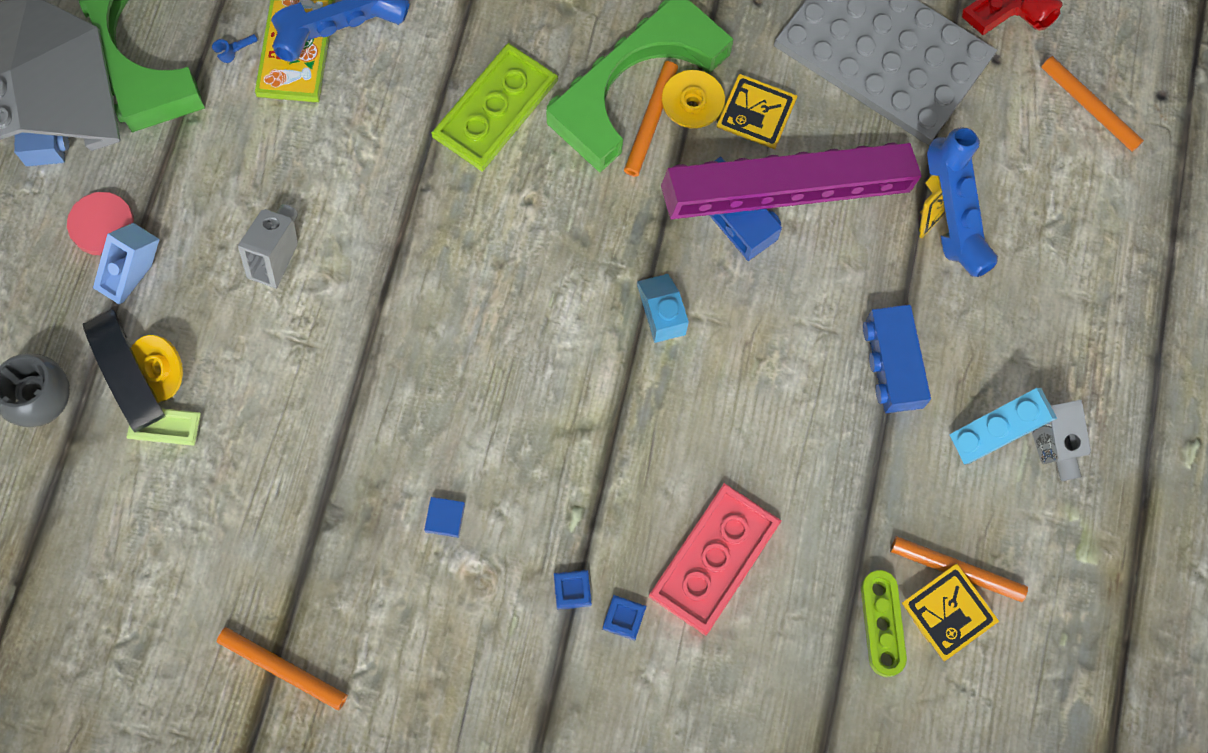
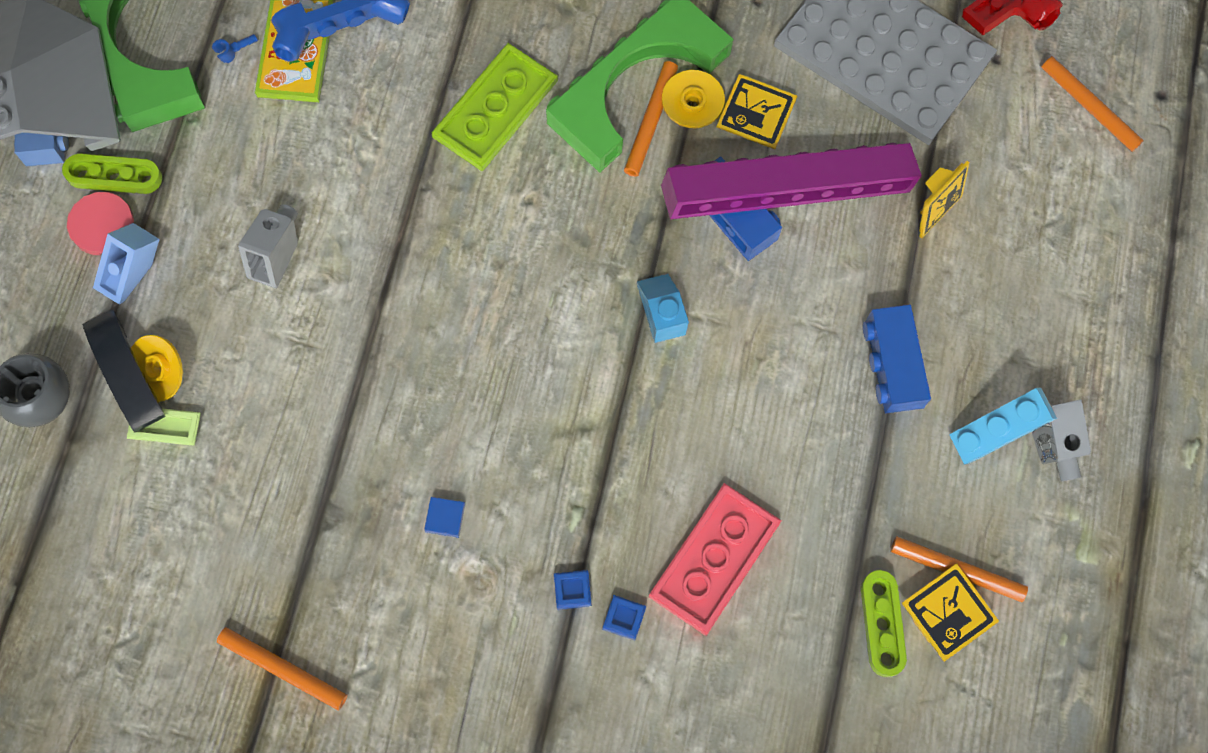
blue plate [927,127,998,277] -> none
none -> lime plate [62,154,162,194]

